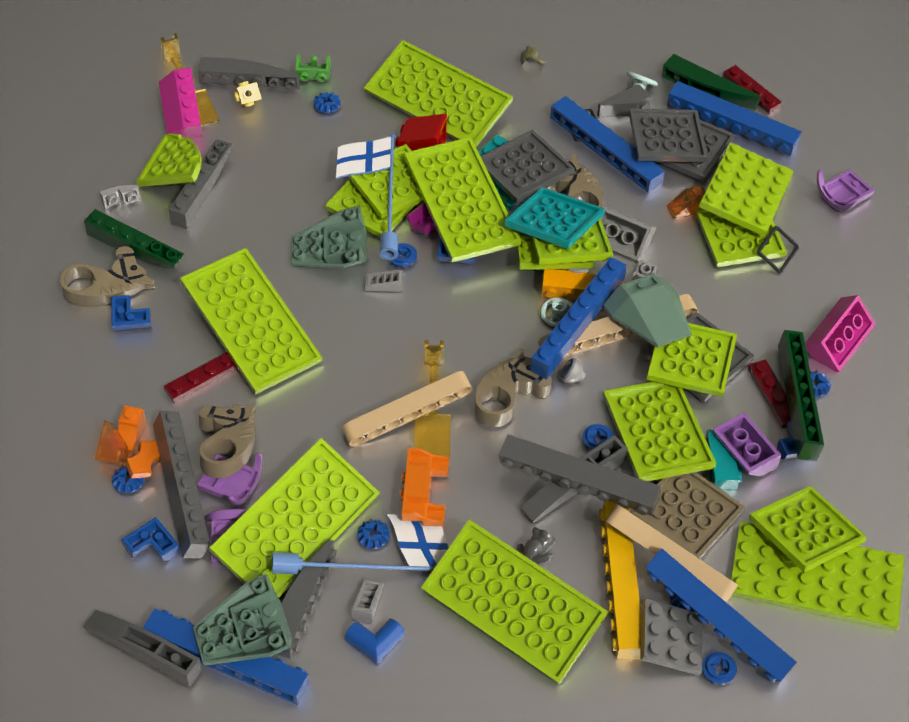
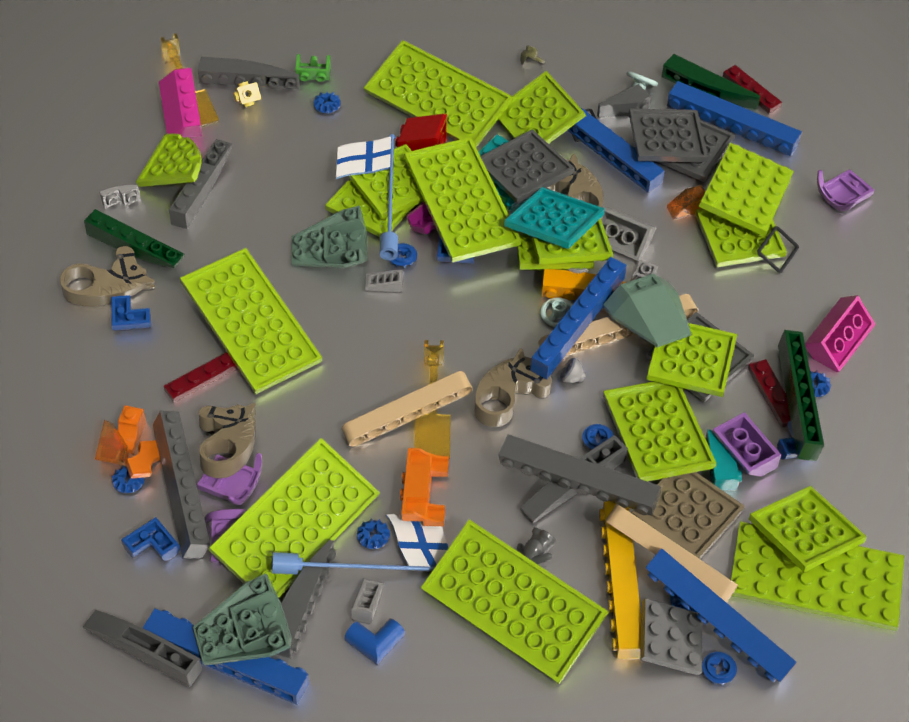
none -> lime plate [498,71,586,144]

